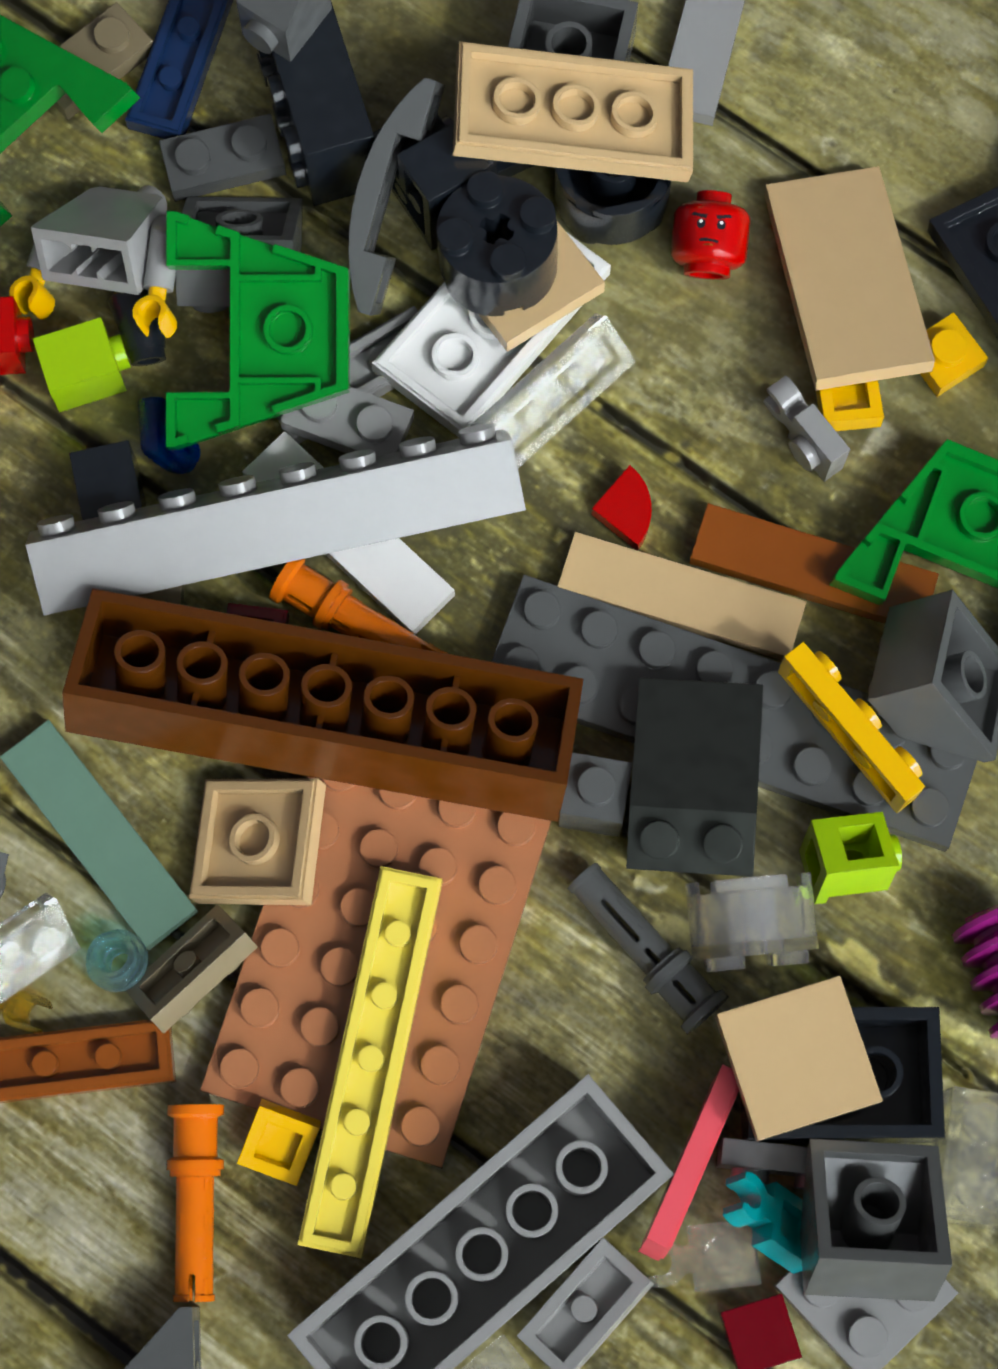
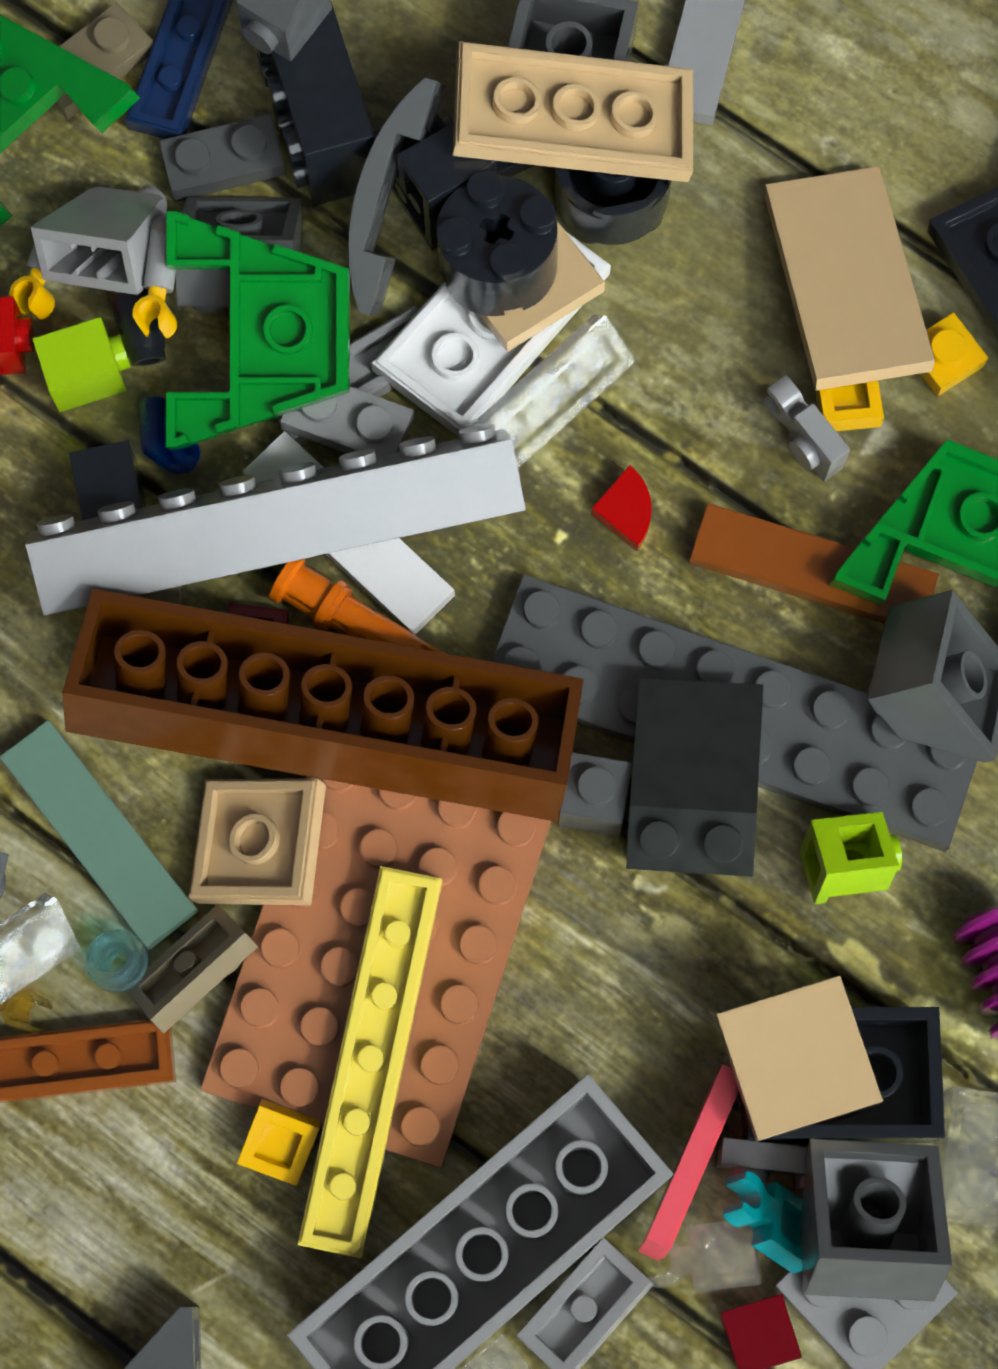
orange pin [166,1104,224,1302] -> none
tan tile [557,532,807,661] -> none
dark grey pin [568,863,729,1035] -> none
red head [671,190,750,280] -> none
clear brick [685,872,819,972] -> none
yellow plate [778,641,925,813] -> none

